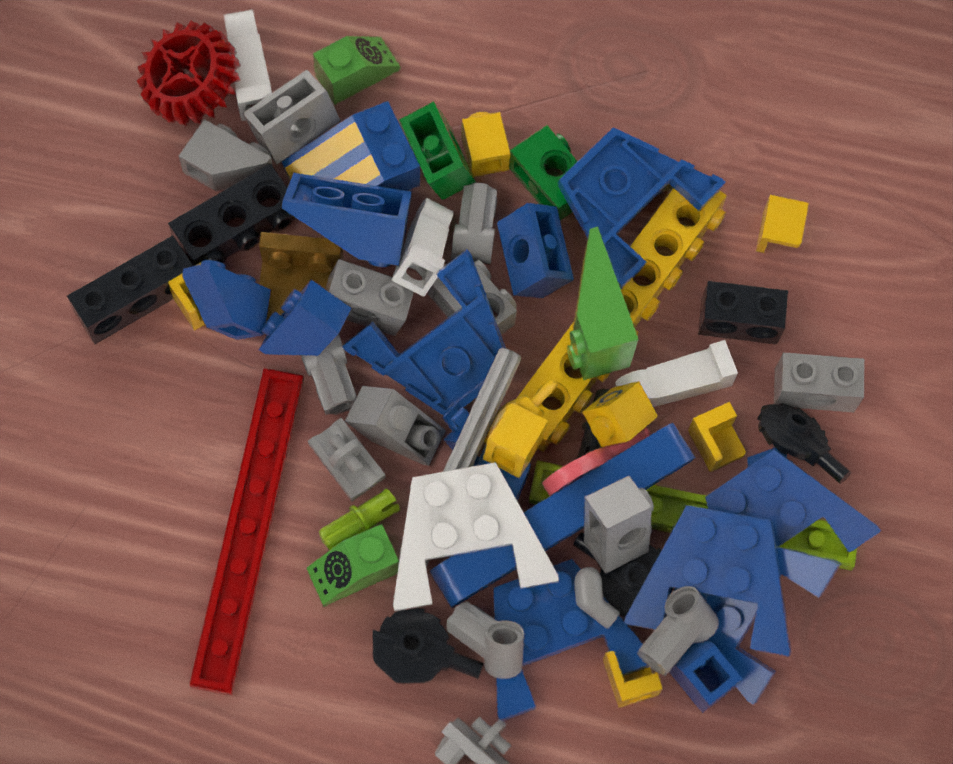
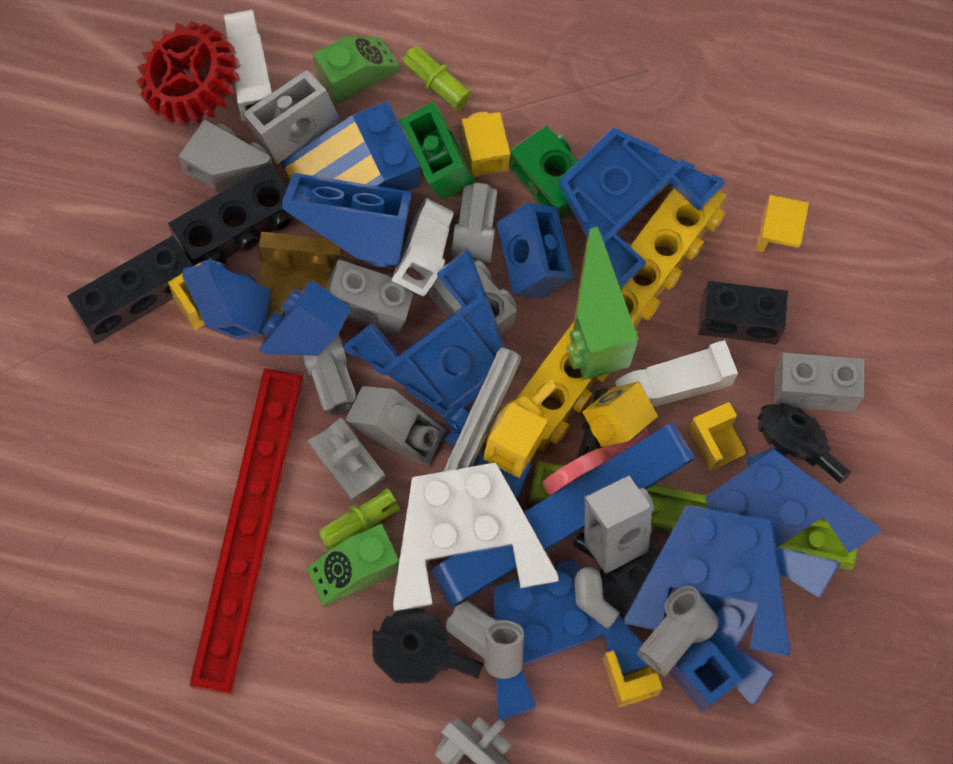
none -> lime axle [403,46,472,111]

